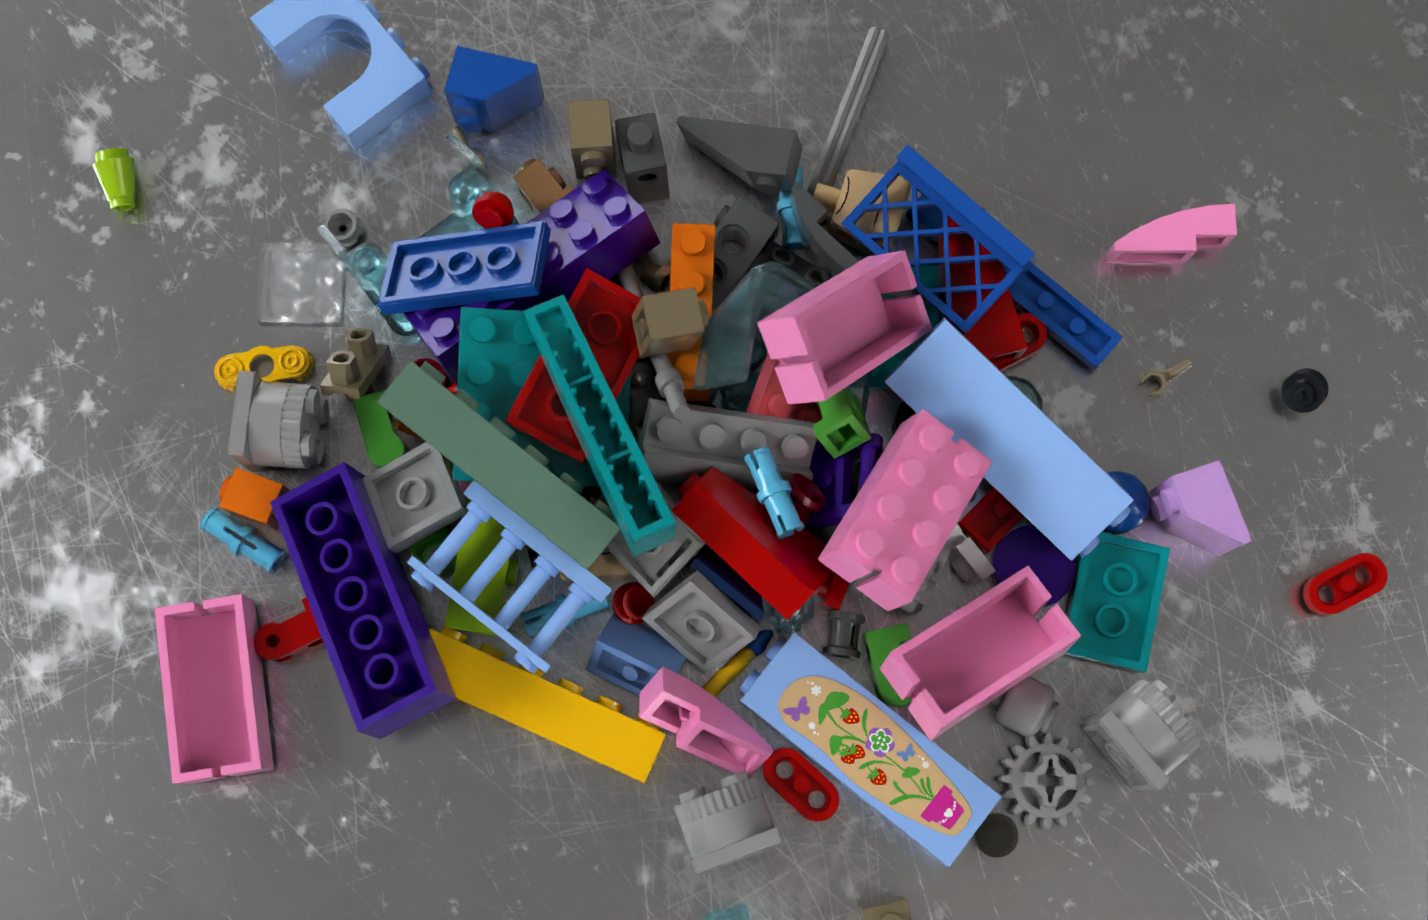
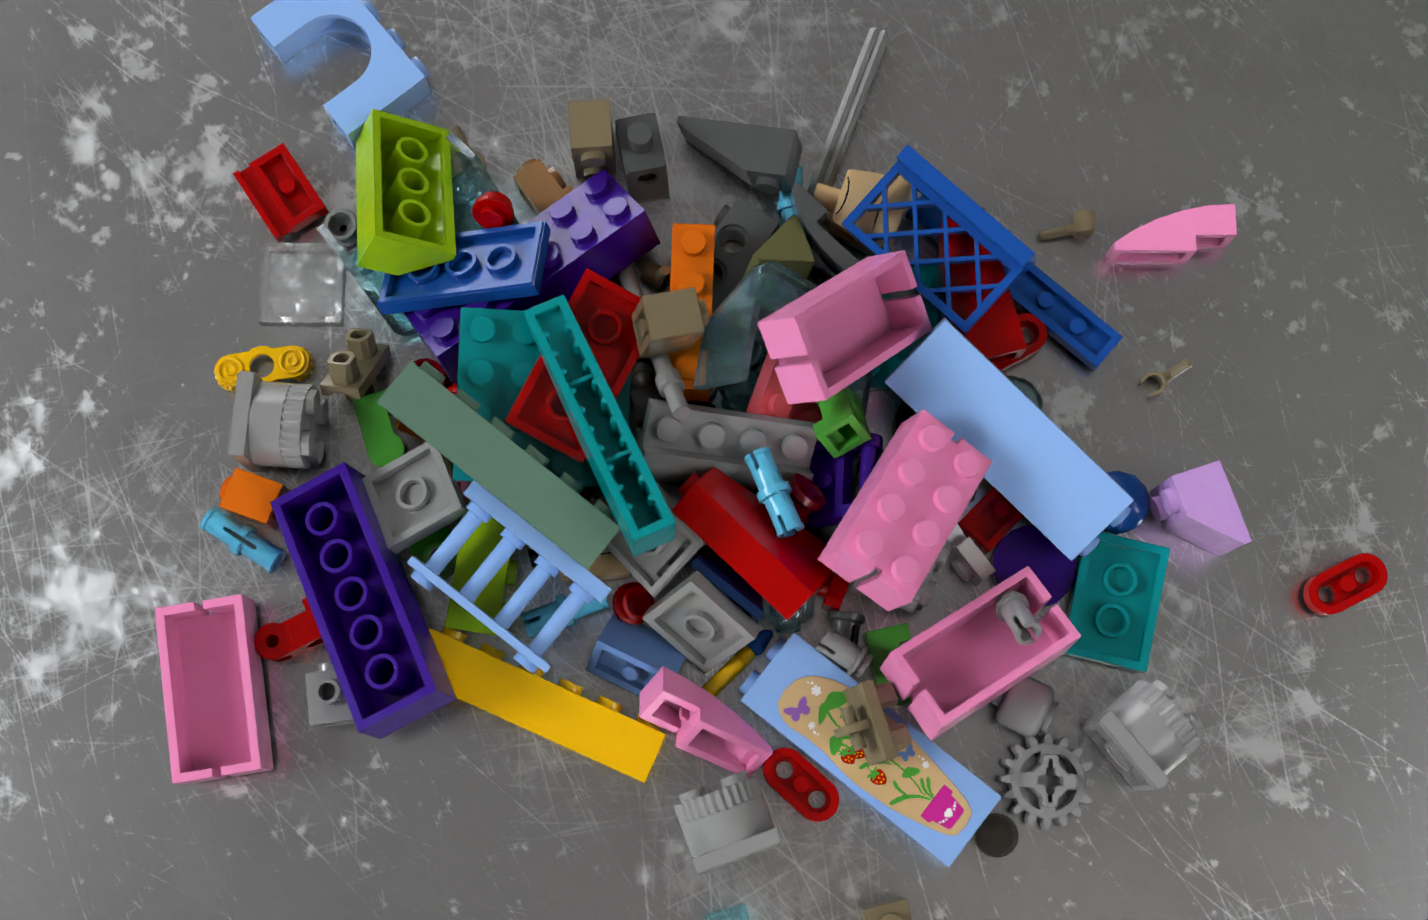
lime cone [92,148,136,211] -> none
blue slope [444,46,545,133] -> none
black wheel [1281,368,1329,413] -> none
none -> red plate [233,143,329,243]
none -> light grey brick [305,662,354,727]
none -> lime slope [356,109,456,276]
none -> olive slope [741,215,815,290]
none -> light grey pin [815,626,873,677]
none -> dark tan hips [834,679,912,766]
none -> light grey pin [995,590,1042,645]
none -> dark tan hand [1039,209,1096,241]

